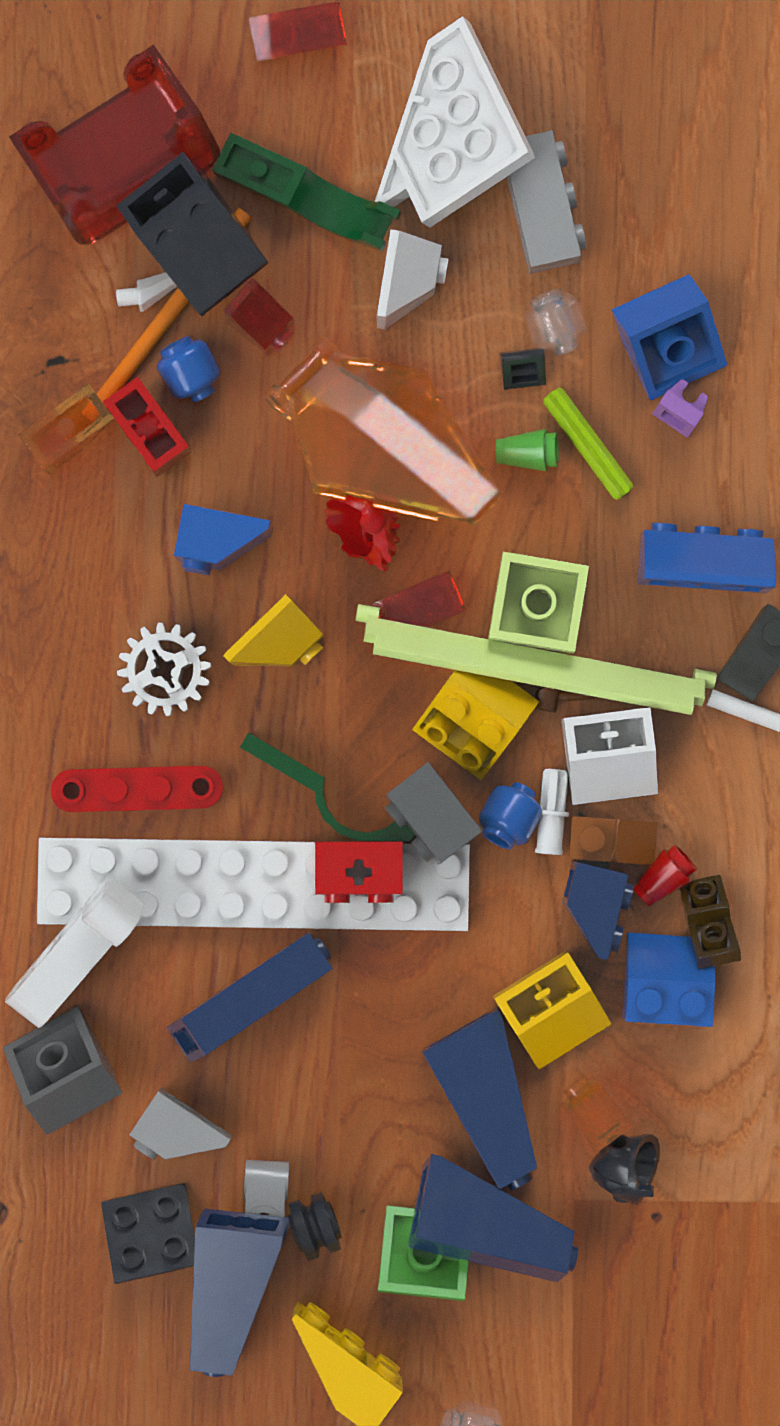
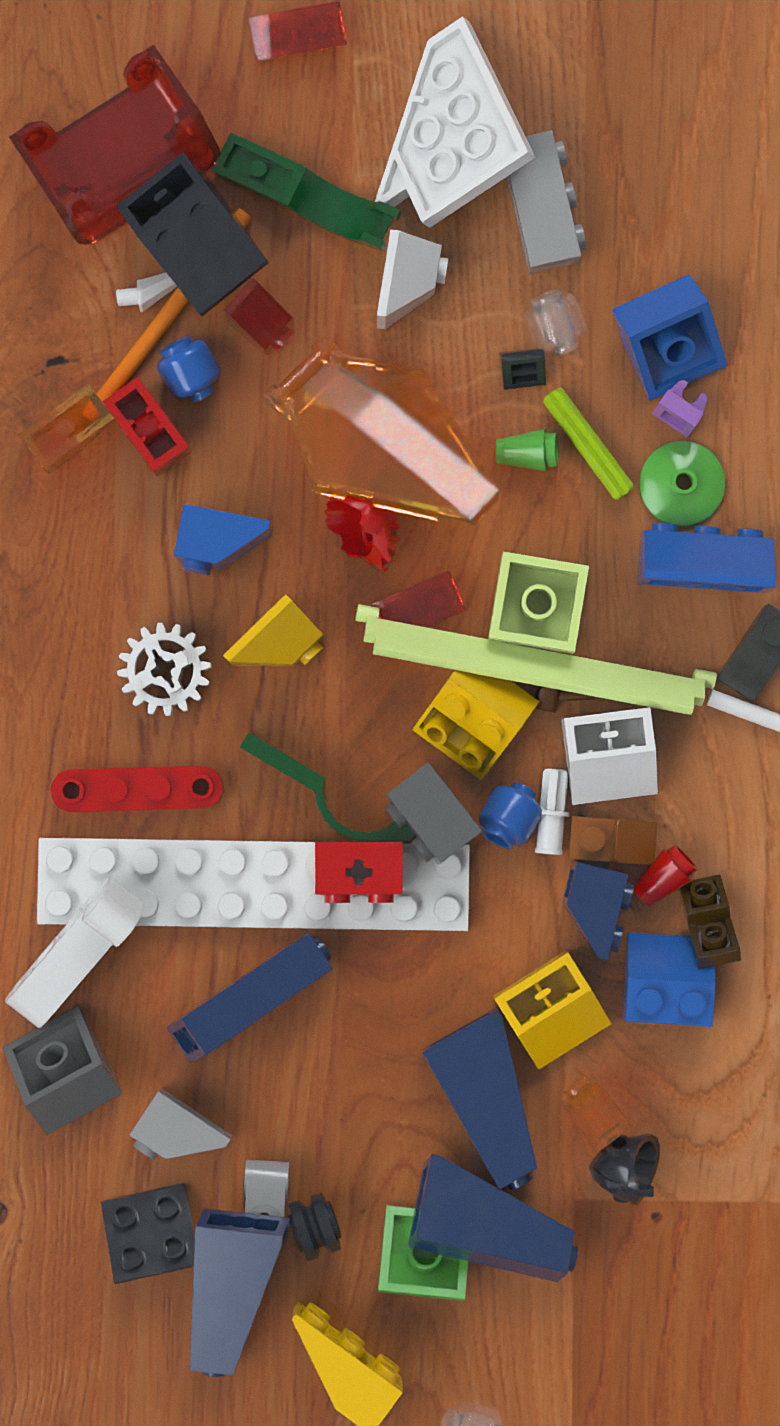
none -> bright green dish [639,441,725,527]

